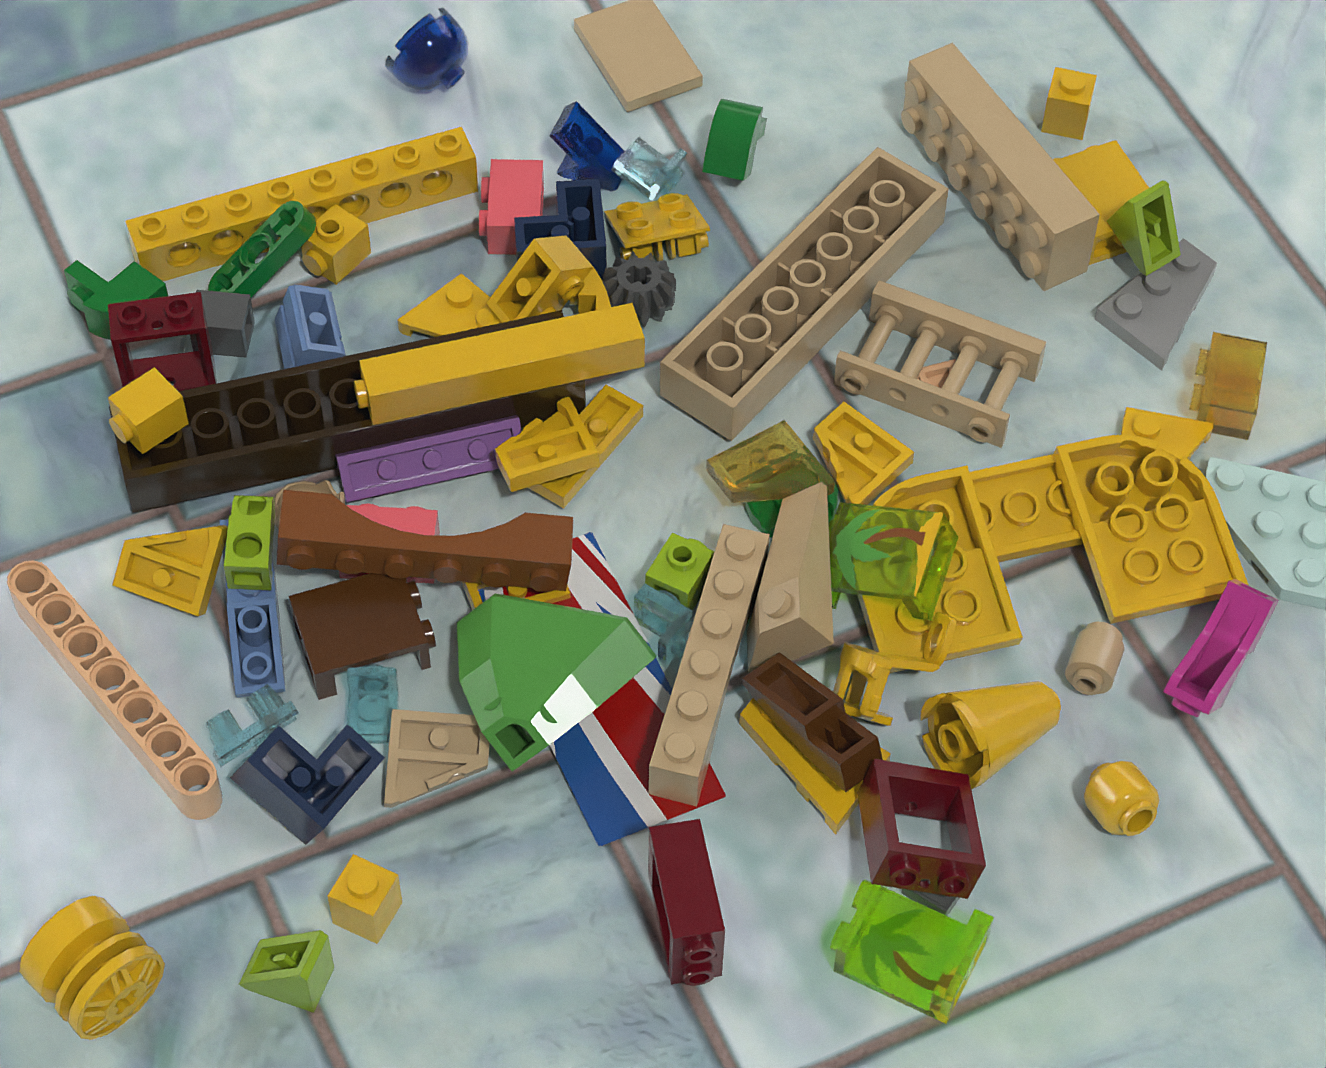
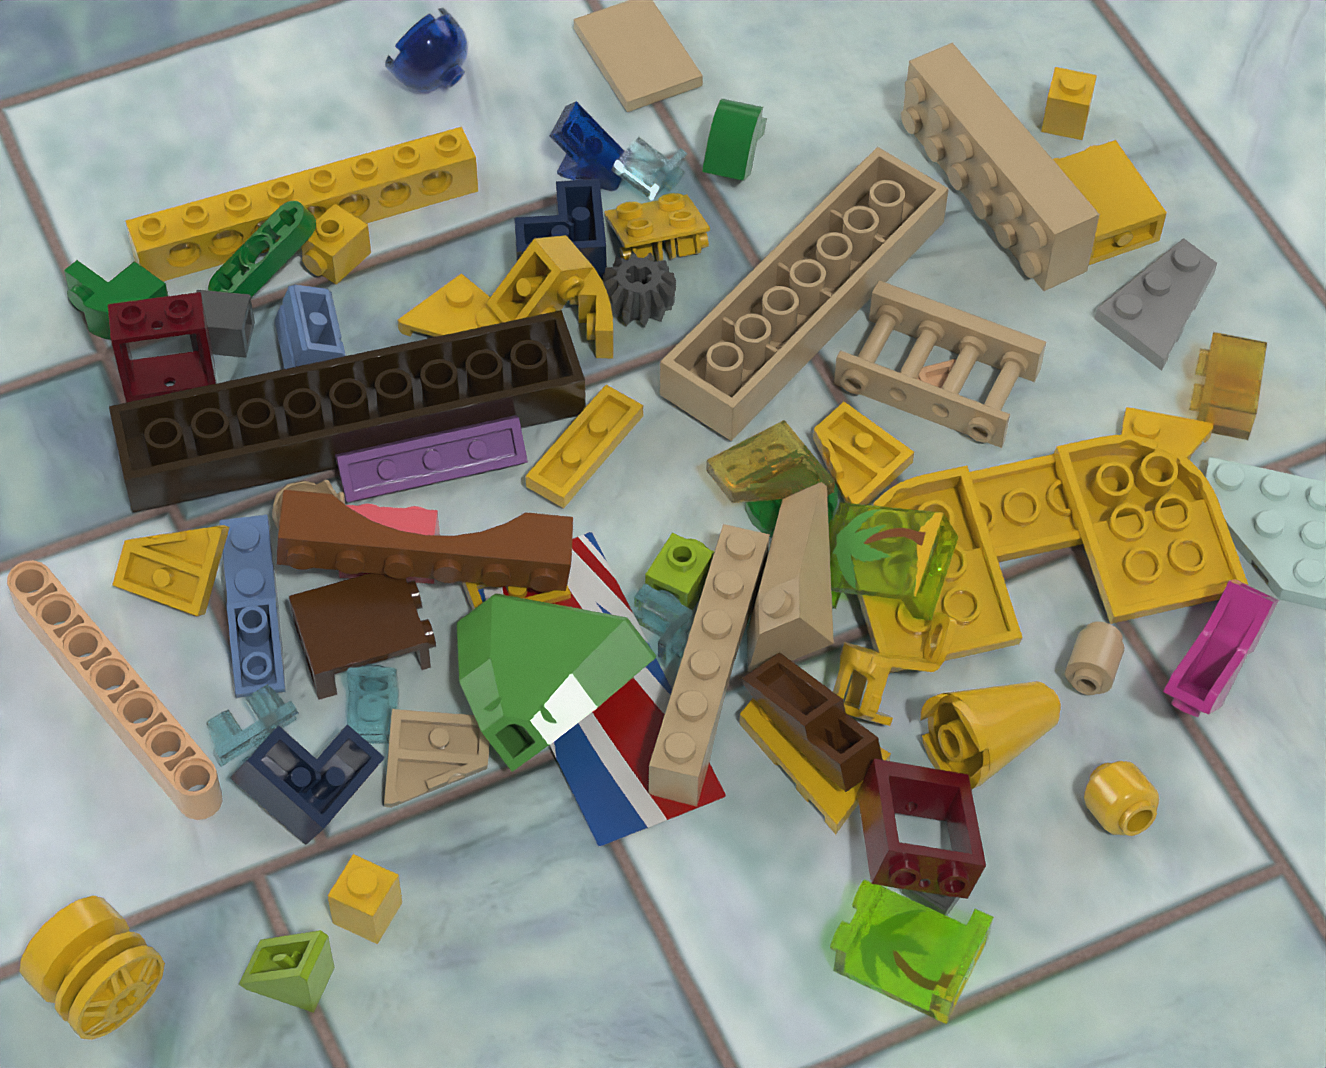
yellow brick [108,367,189,454] -> none
lime leg [224,495,275,590] -> none
yellow brick [354,303,645,425] -> none
coral brick [479,159,544,255] -> none
yellow wing [495,397,600,492] -> none
dark red window [648,819,725,986] -> none
lime slope [1107,180,1181,276] -> none

